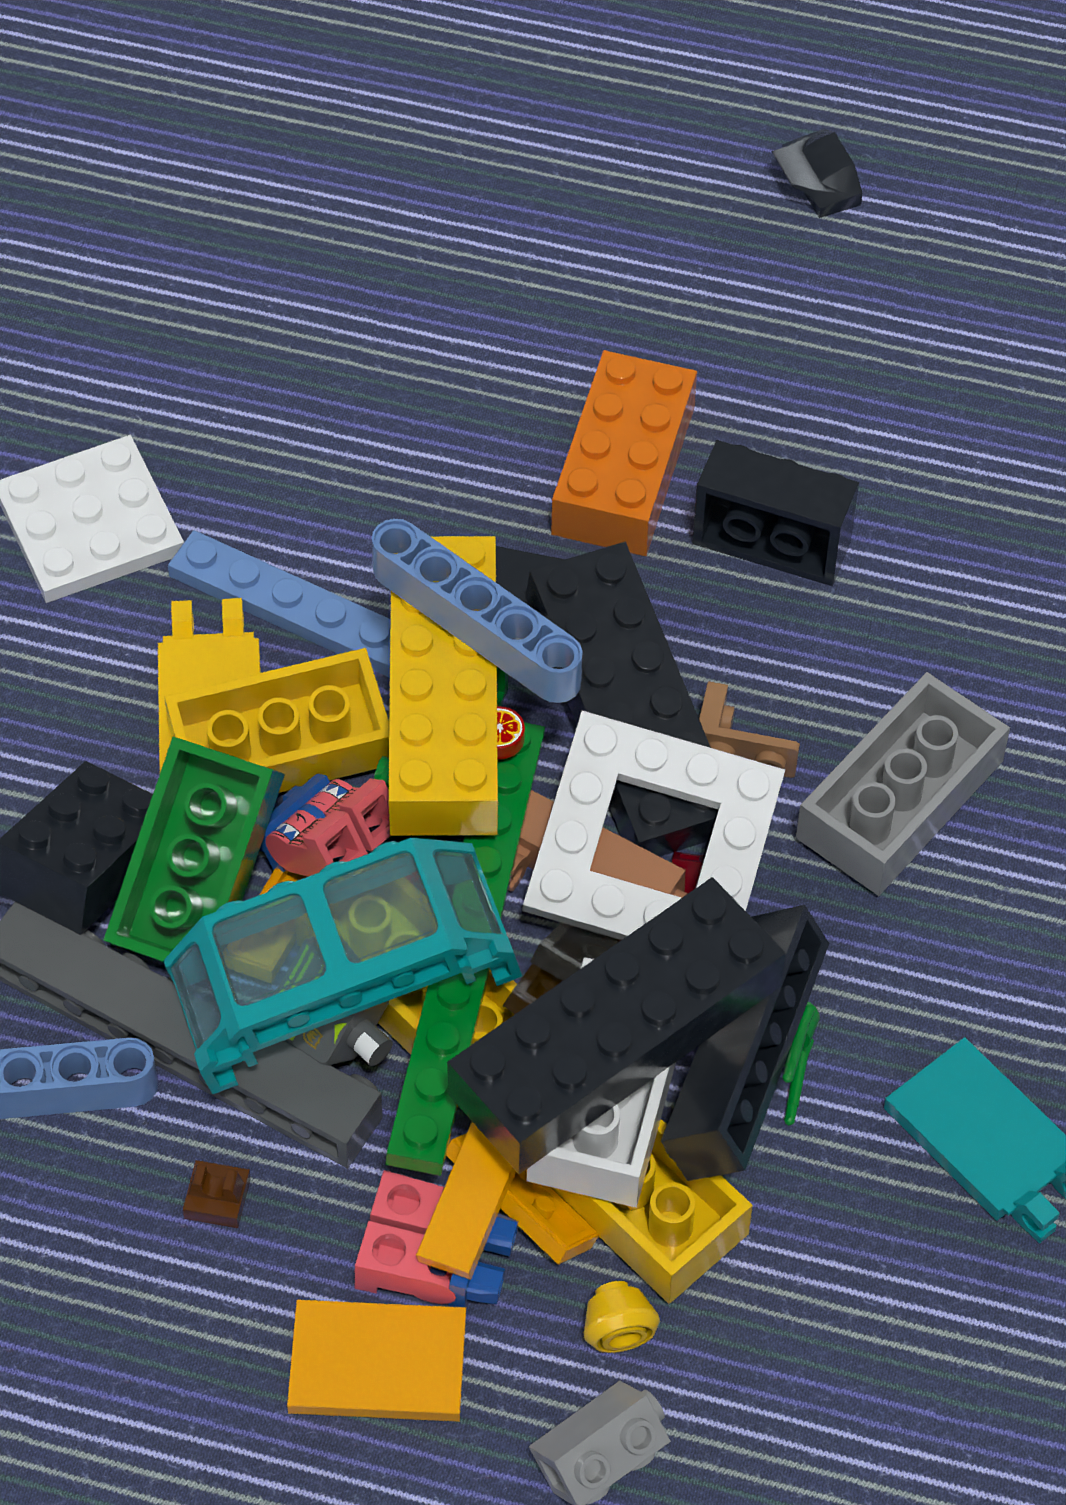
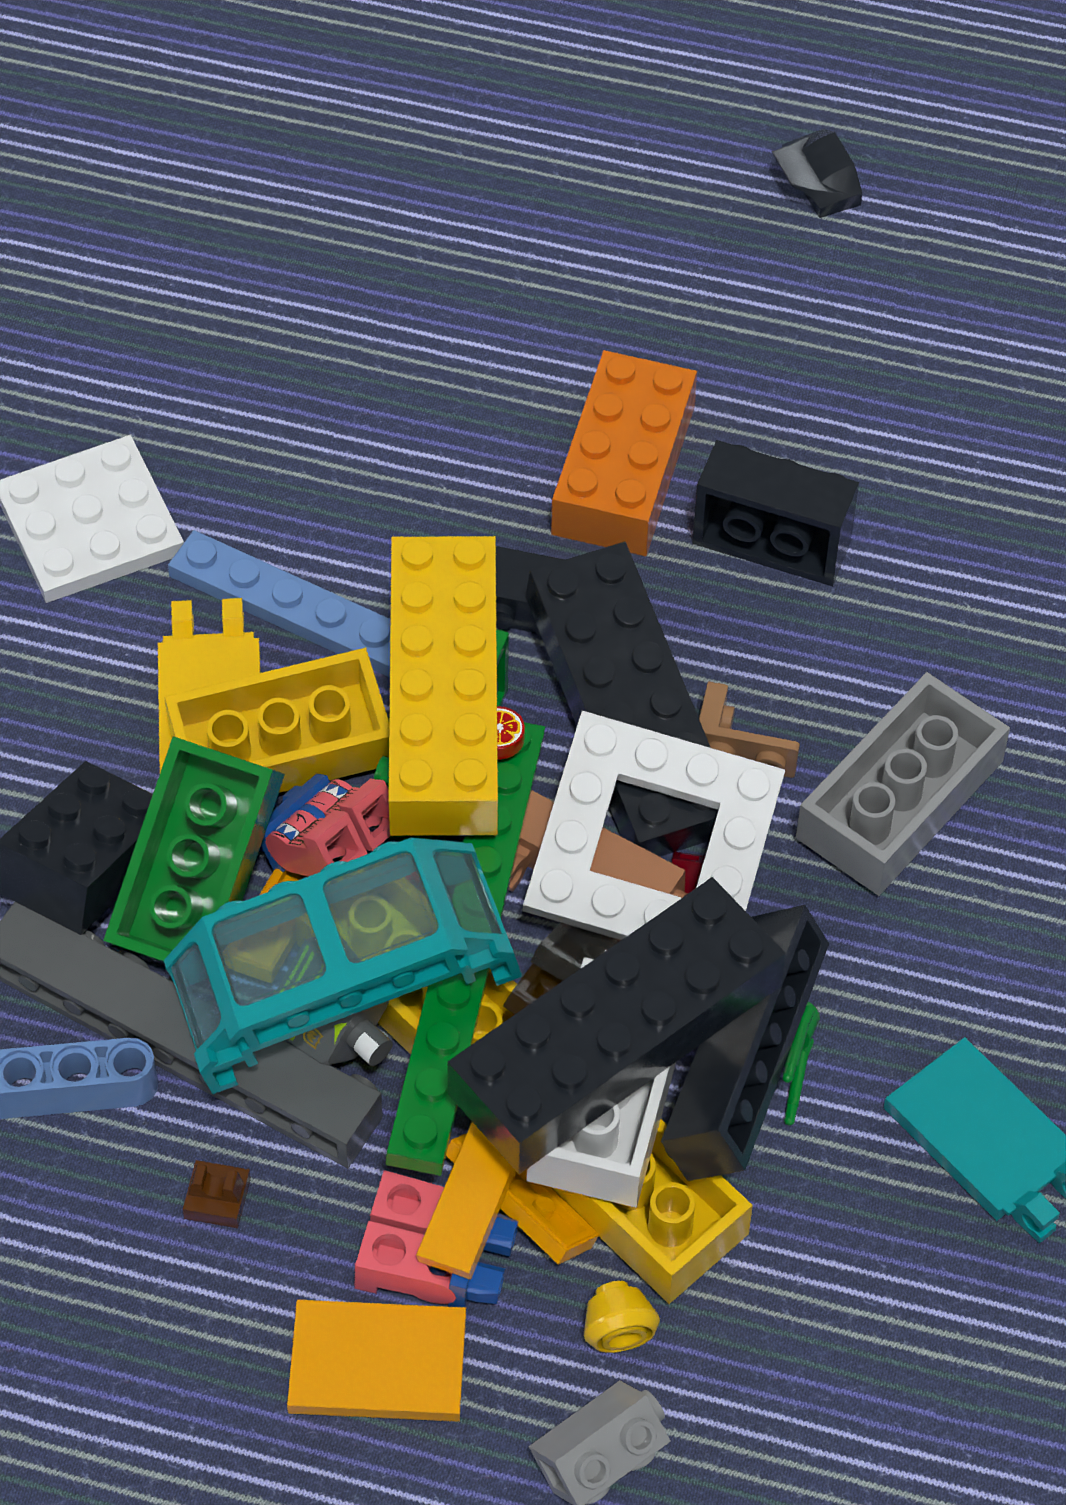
medium blue beam [372,519,583,703] -> none

